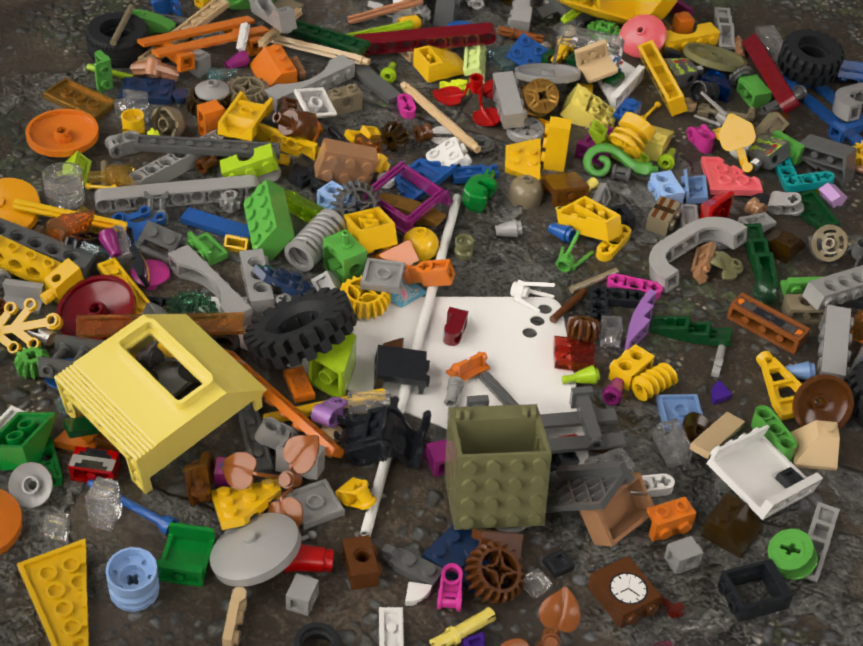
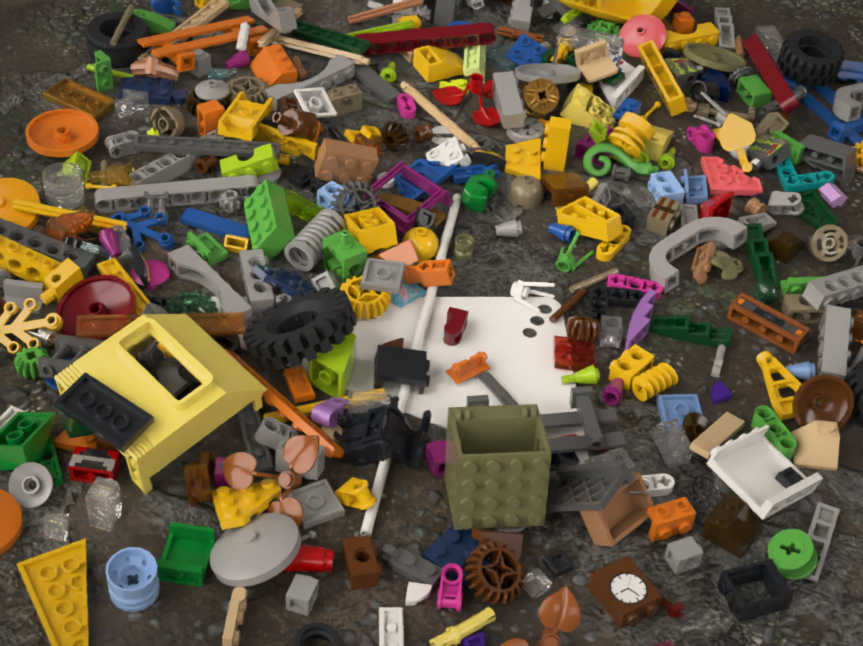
blue piece [87,479,178,536] -> none
yellow wheel [121,108,146,135] -> none
dark grey plate [134,220,184,266] -> none
yellow gear [374,153,391,174] -> none
light grey pin [444,376,465,407] -> none
none -> black plate [54,372,154,453]
none -> black tile [414,207,436,228]
none -> black slope [467,147,507,168]

